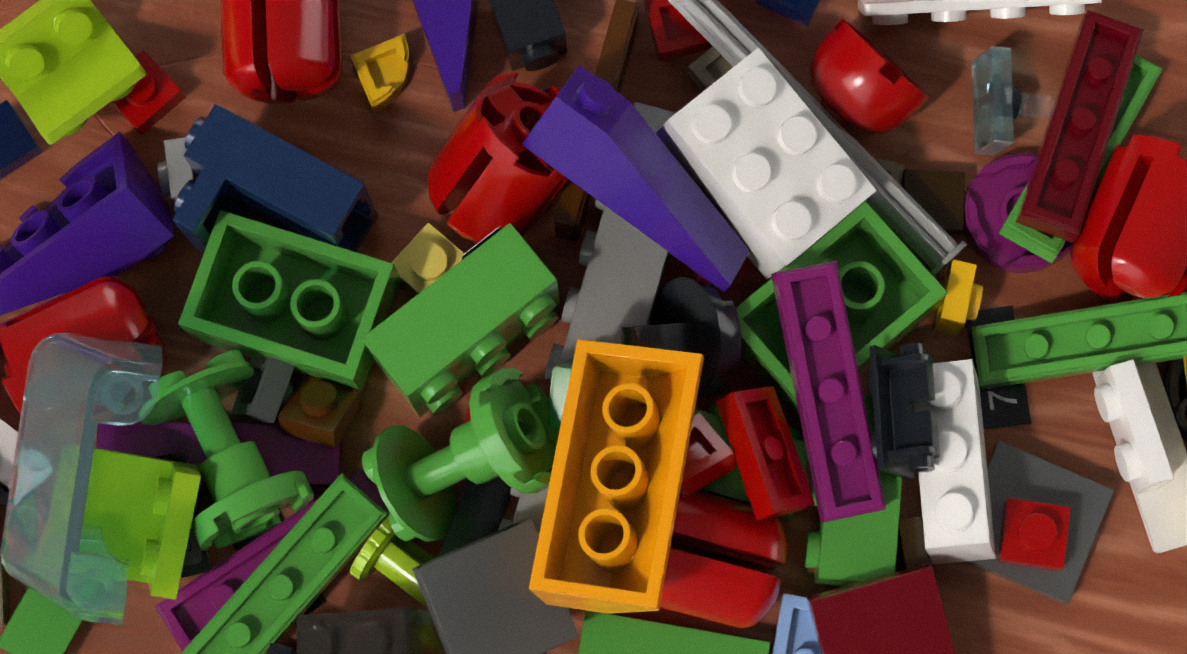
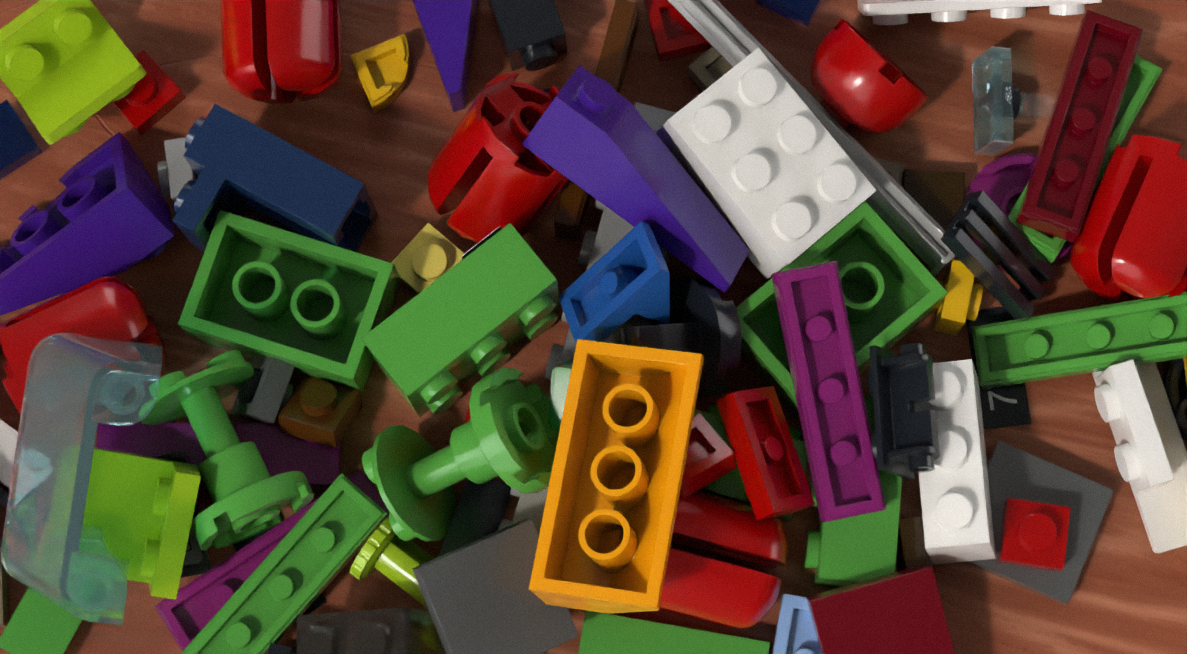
none -> blue slope [558,221,670,343]
none -> black tile [940,191,1057,319]

